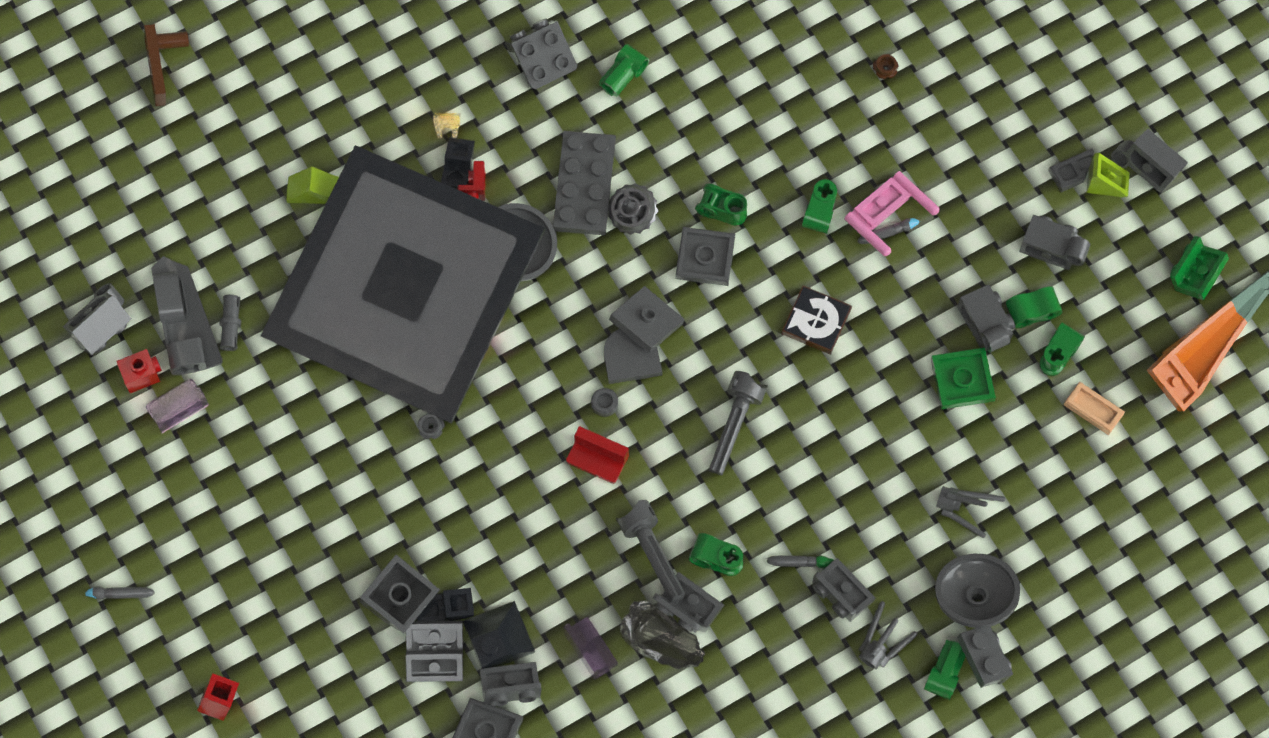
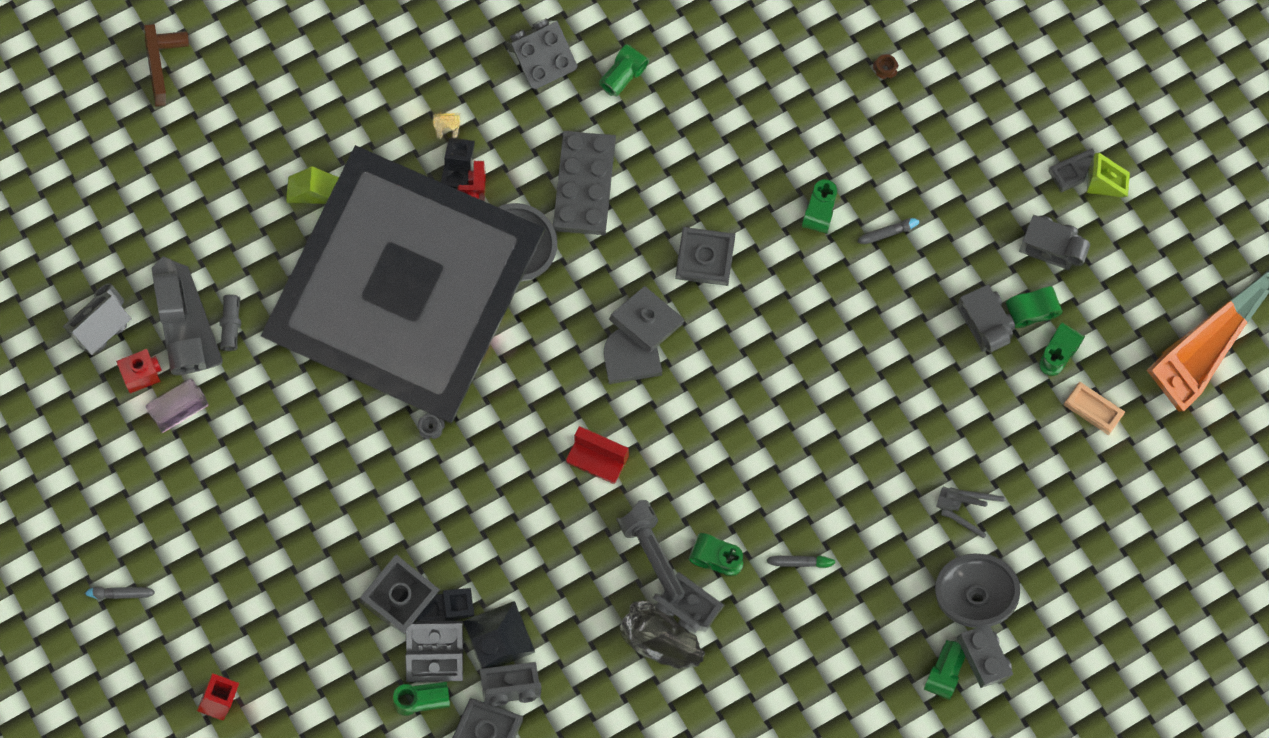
panel [564,617,618,680] -> none
dark grey tile [591,388,618,417] -> none
flat silver piece [608,183,658,235] -> none
green piece [695,184,747,226] -> none
dark grey piece [708,371,768,476] -> none
tile [782,285,852,355] -> none
dark grey bracket [812,558,875,622] -> none
bright pink plate [844,171,940,256] -> none
dark grey plant [858,601,917,670] -> none
green plate [931,348,996,410] -> none
dark grey hinge [1111,129,1188,193] -> none
green bracket [1170,236,1229,300] -> none
none -> green piece [393,682,450,716]

